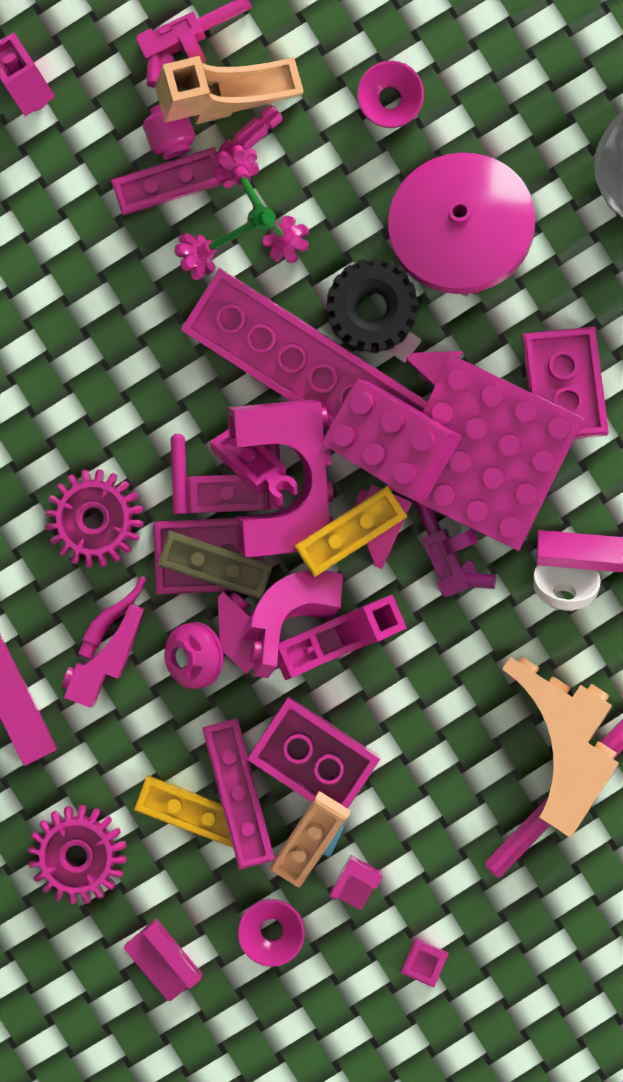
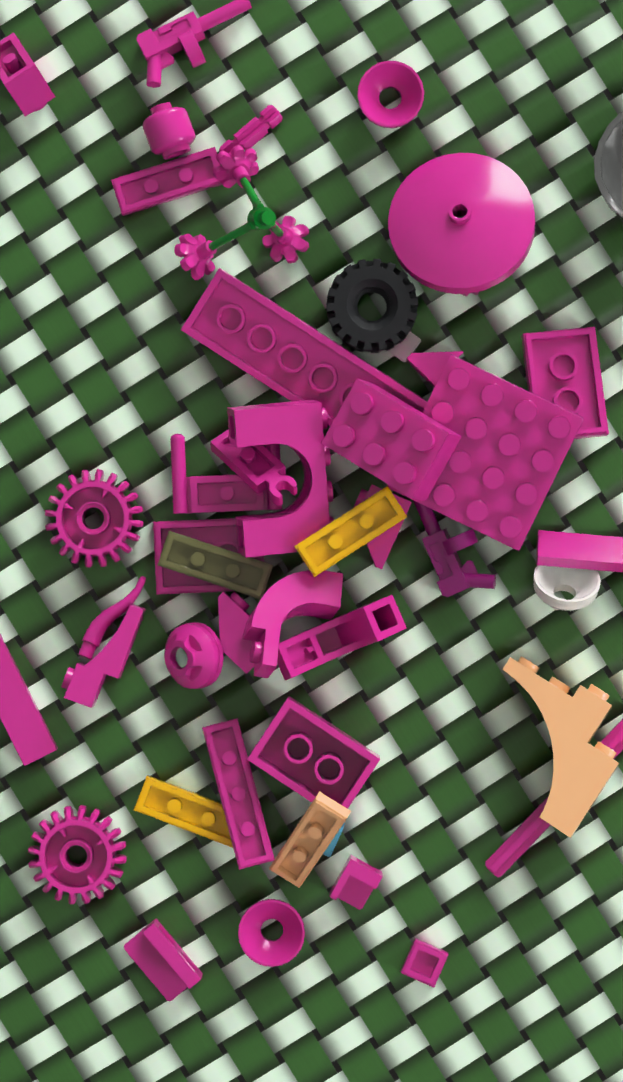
light nougat arch [155,56,304,124] -> none

